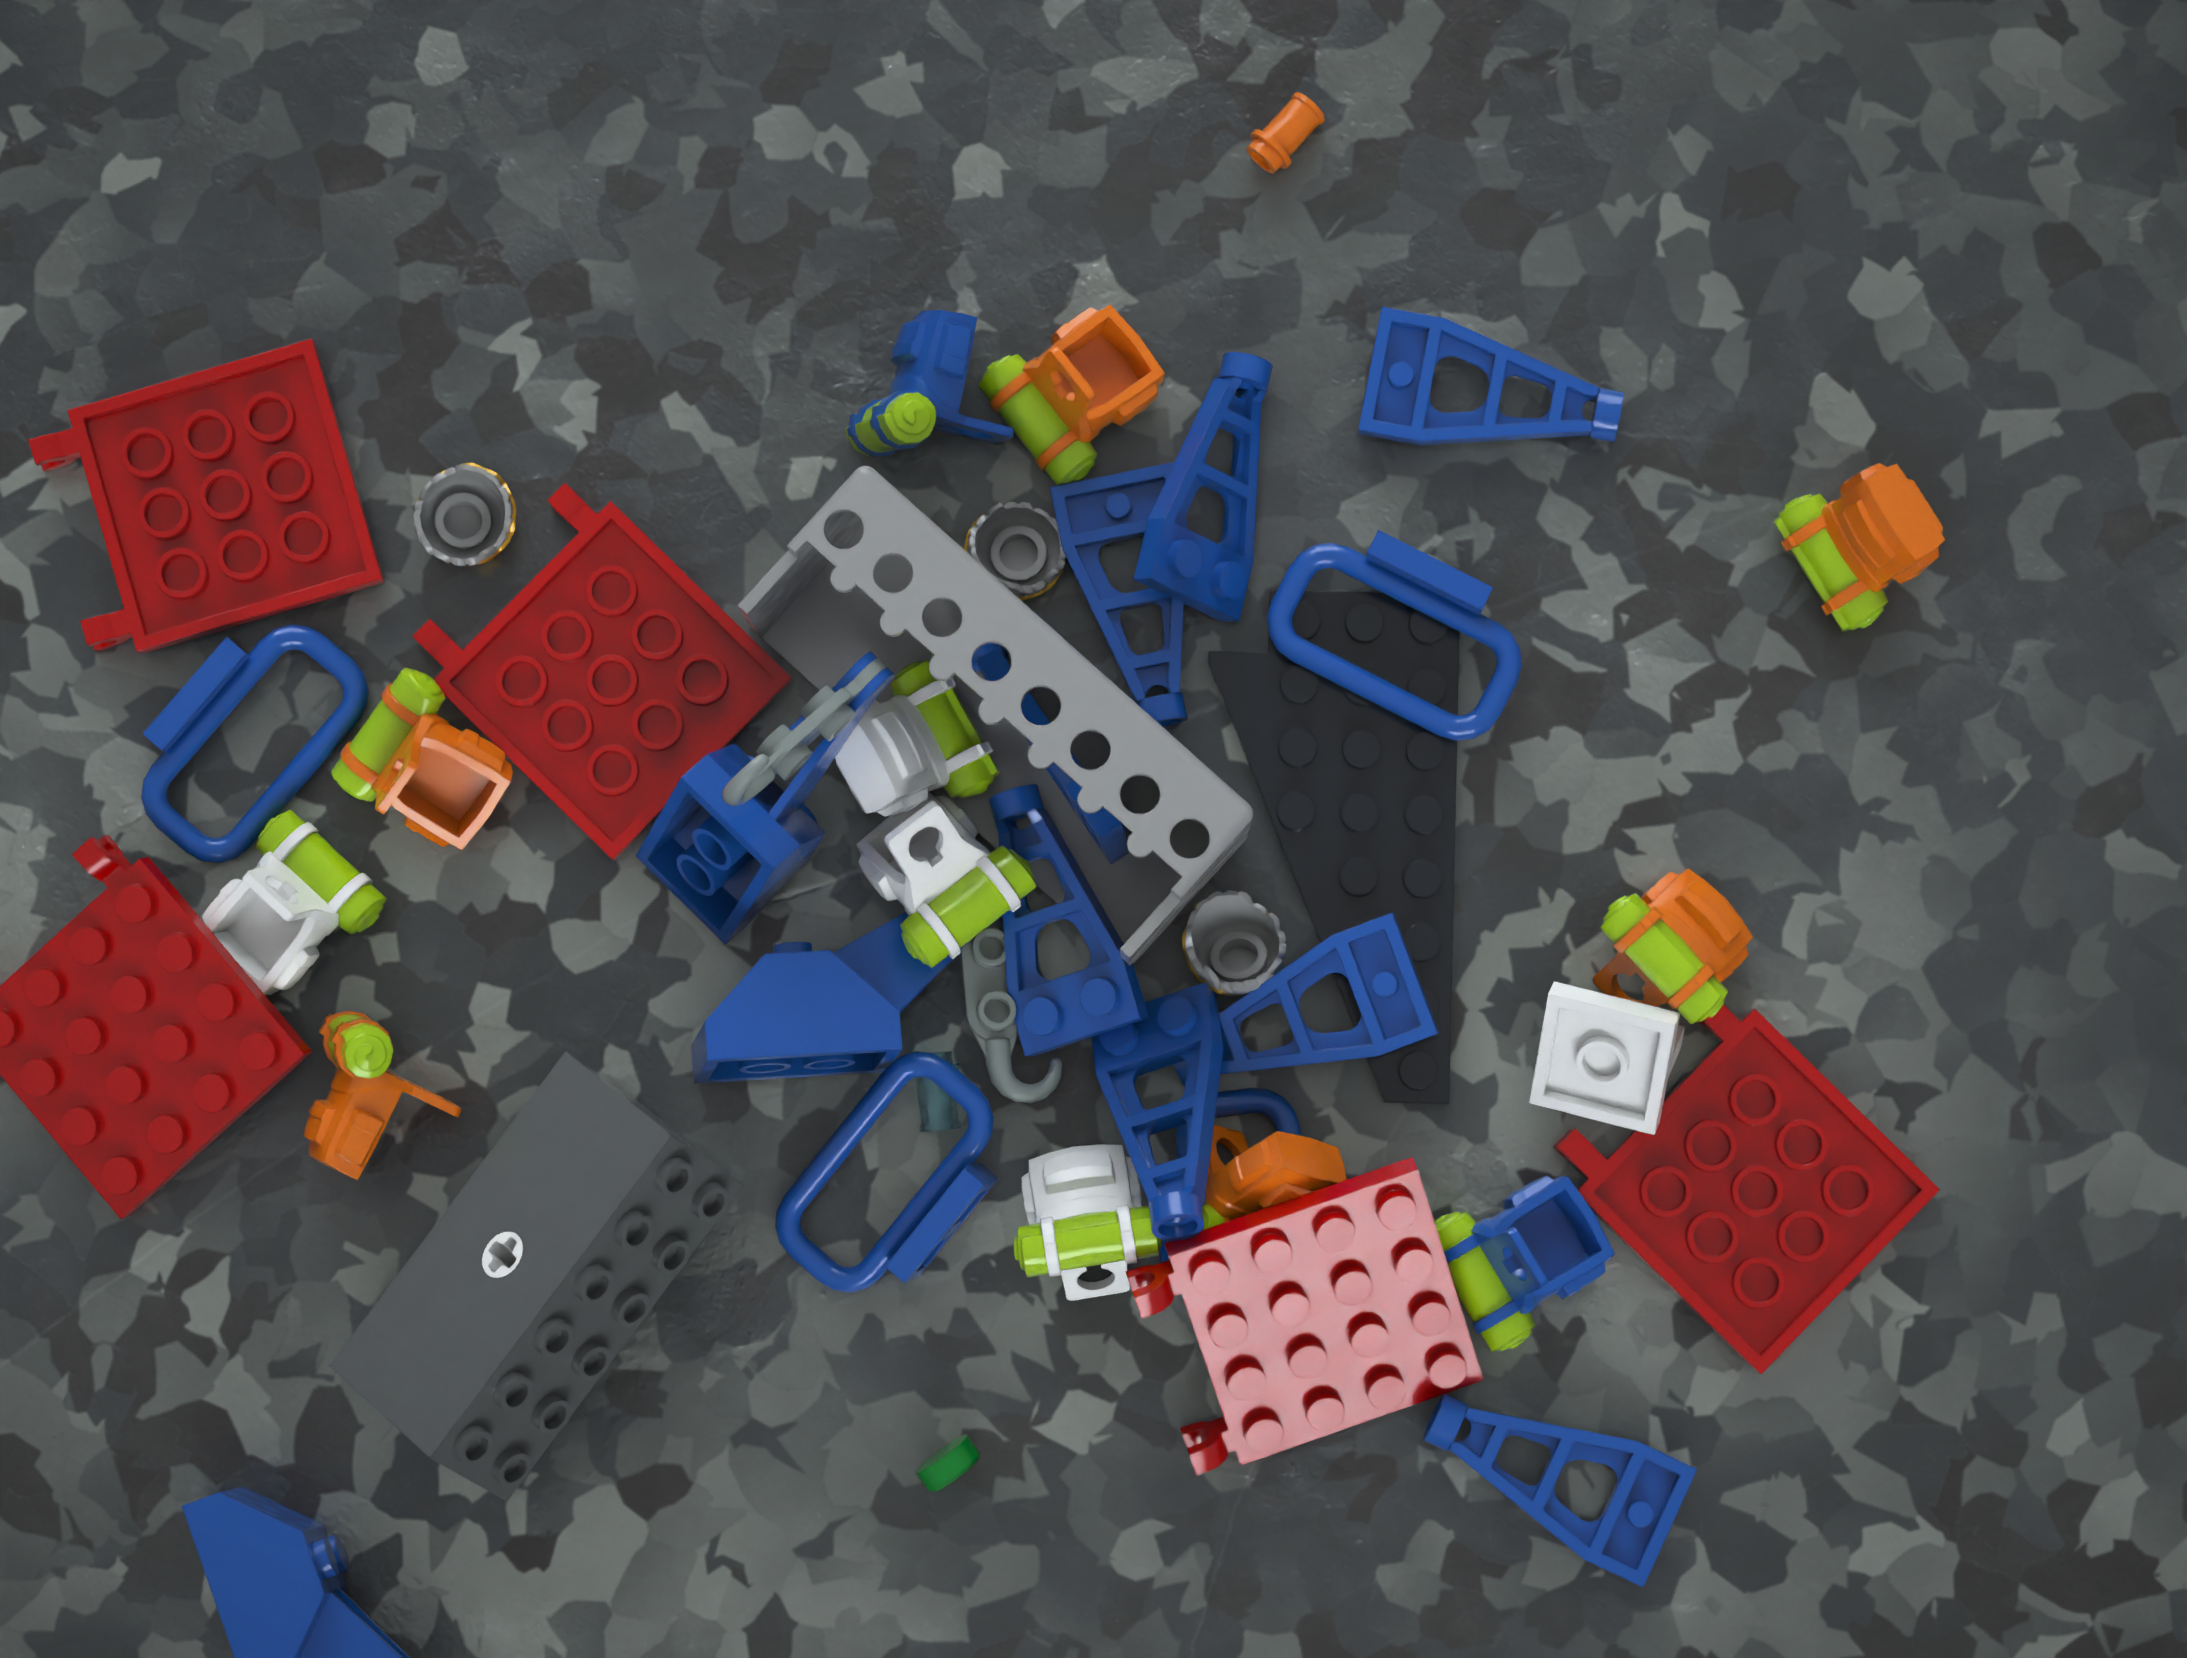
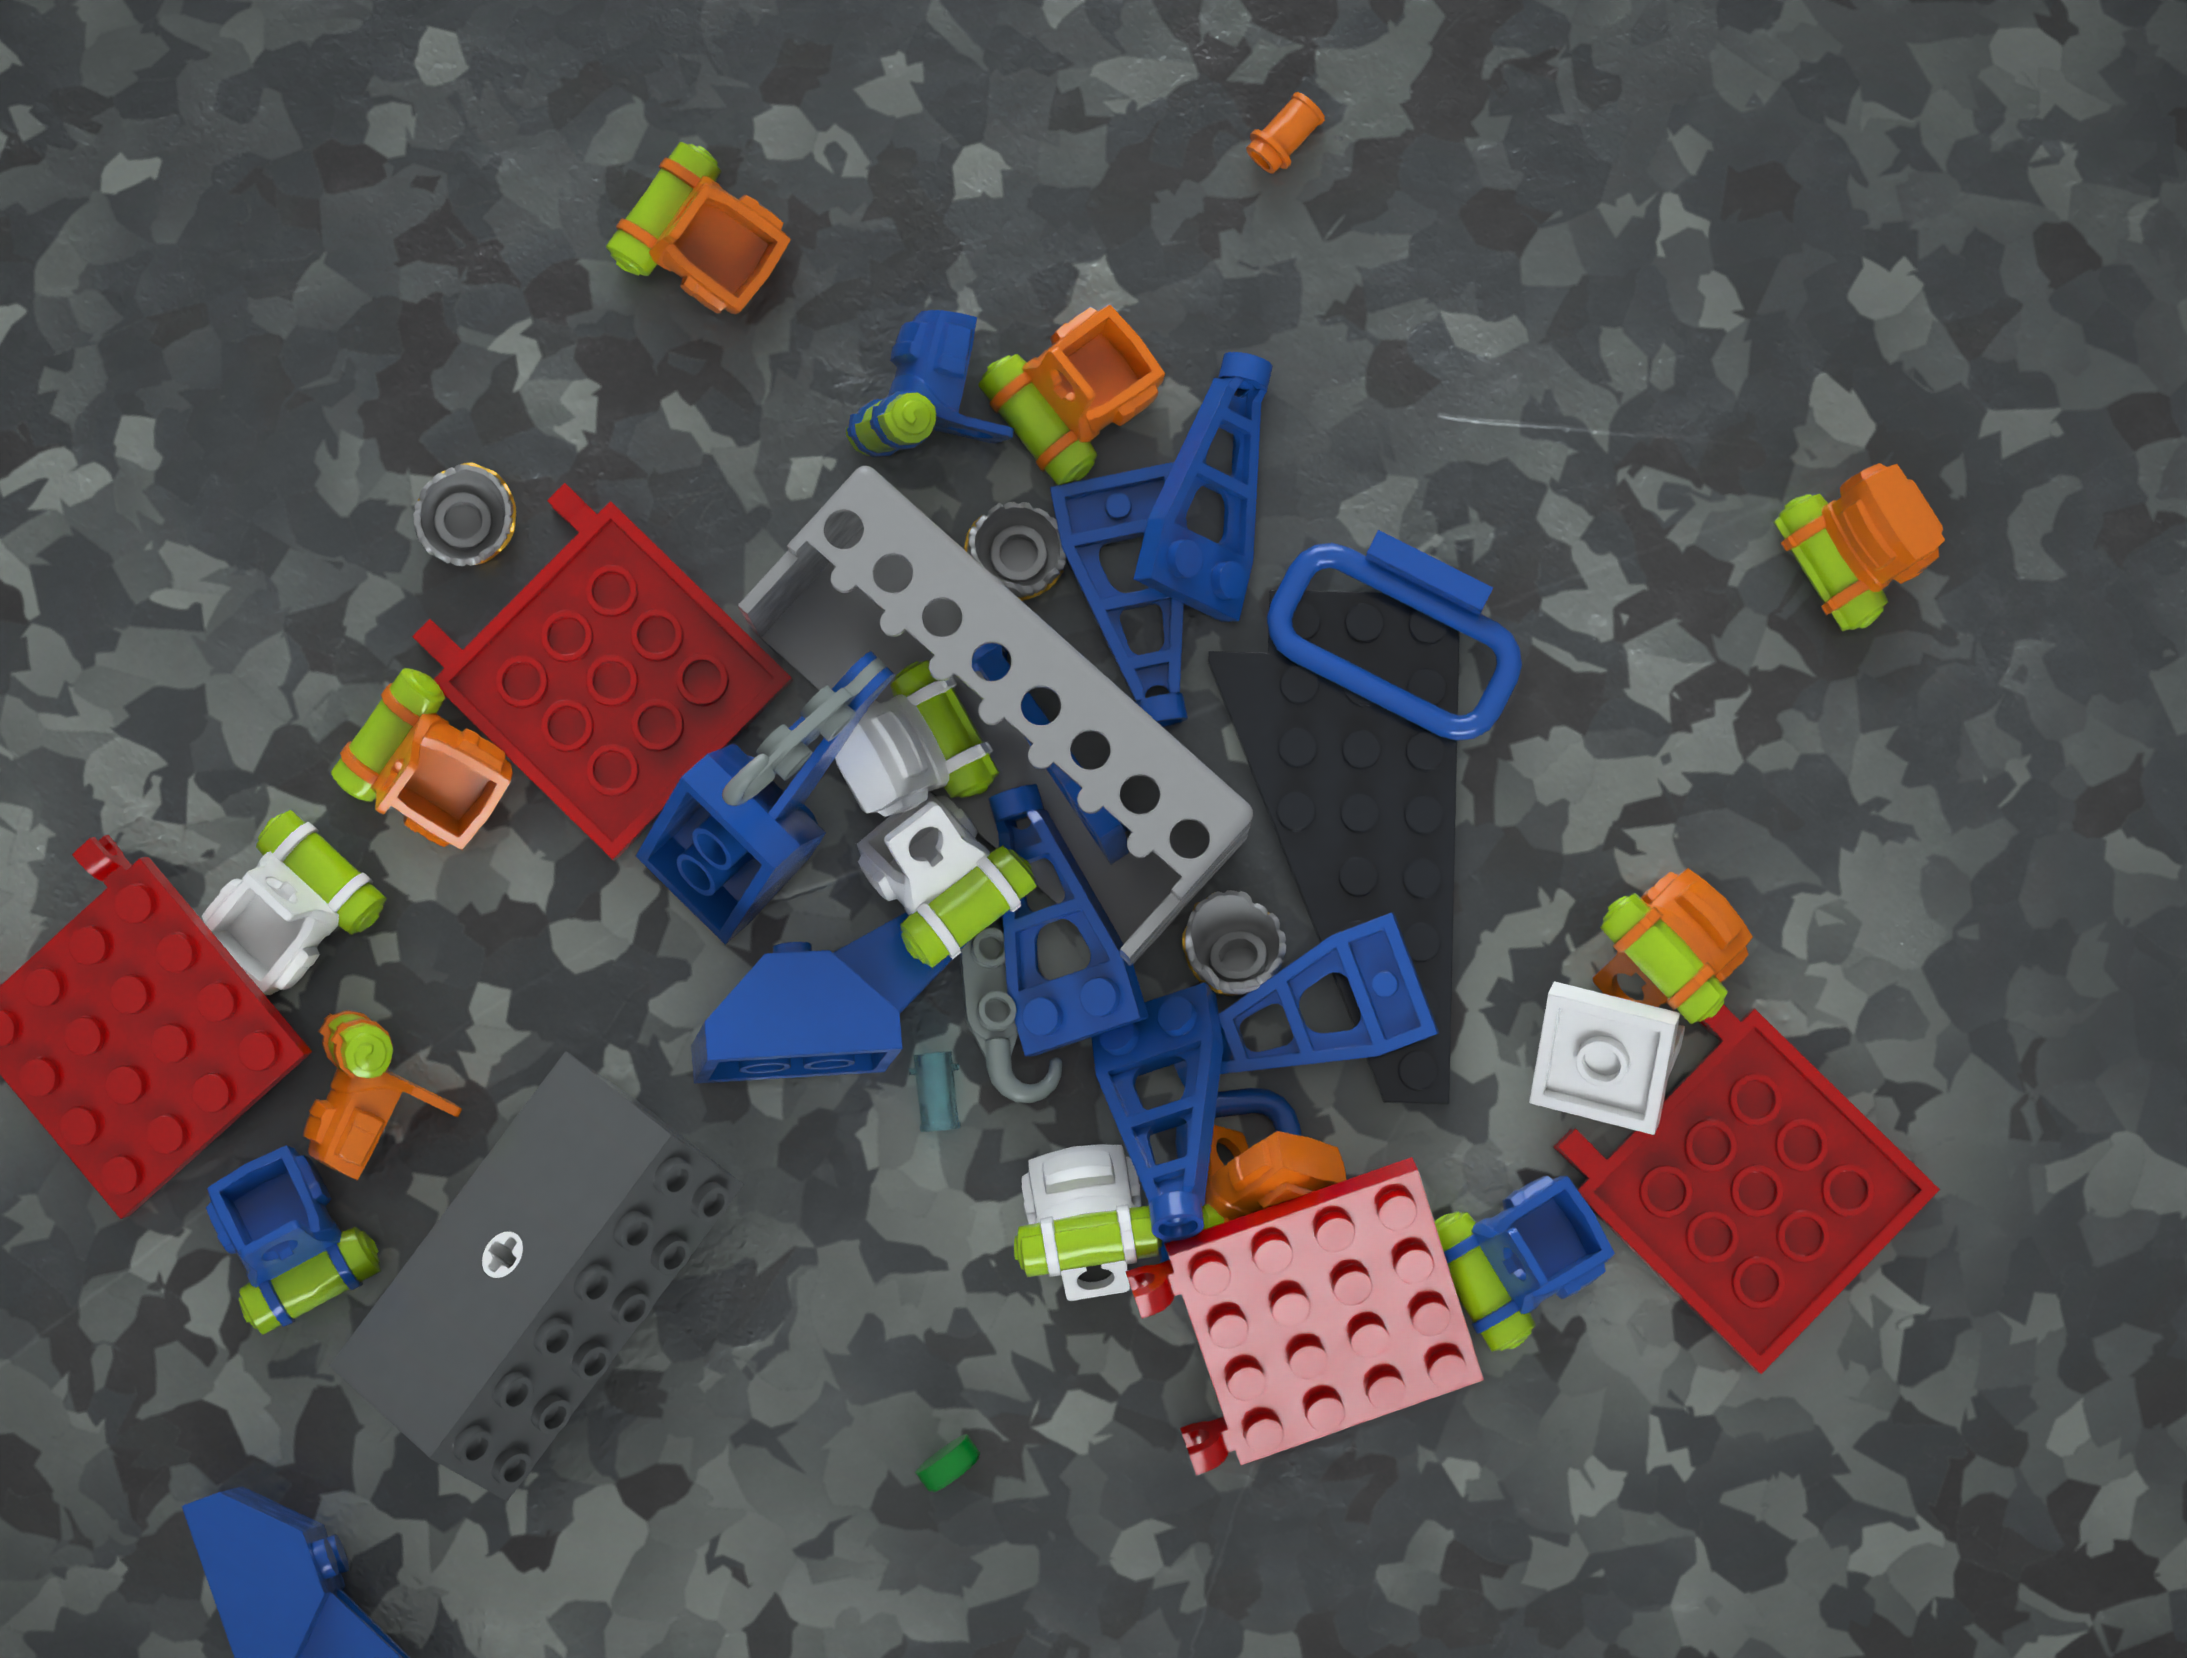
red plate [28,338,385,654] -> none
blue bar [141,624,369,863] -> none
blue bar [775,1051,999,1293] -> none
blue plate [1358,307,1624,445] -> none
blue plate [1423,1393,1697,1587] -> none
none -> blue piece [206,1145,381,1335]
none -> orange piece [606,142,791,315]

